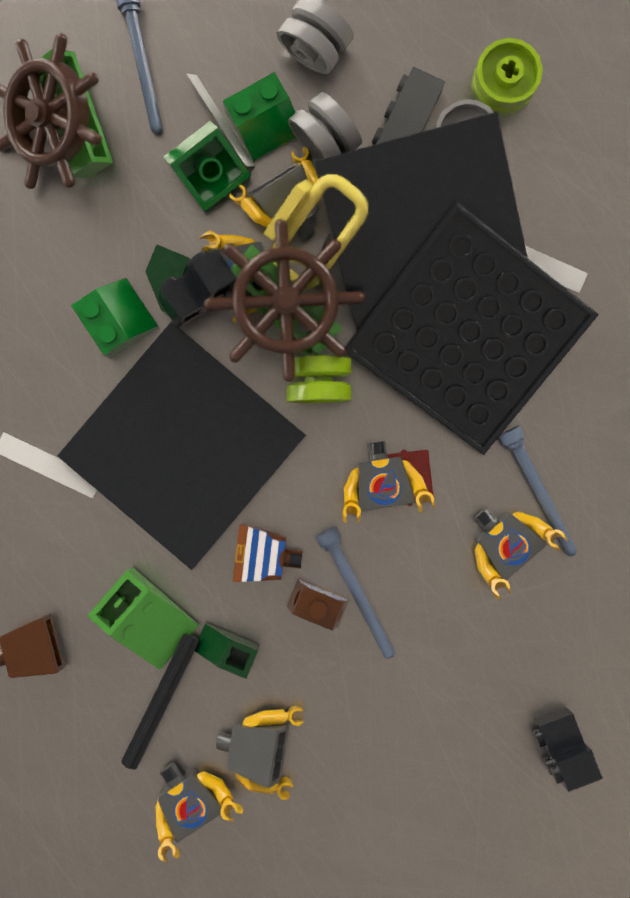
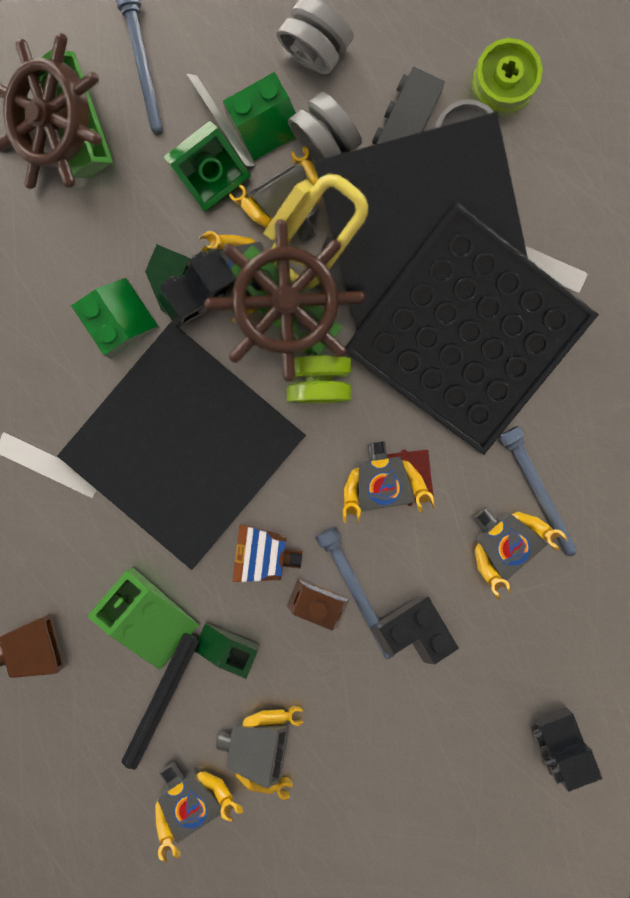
none -> black brick [370,596,459,665]

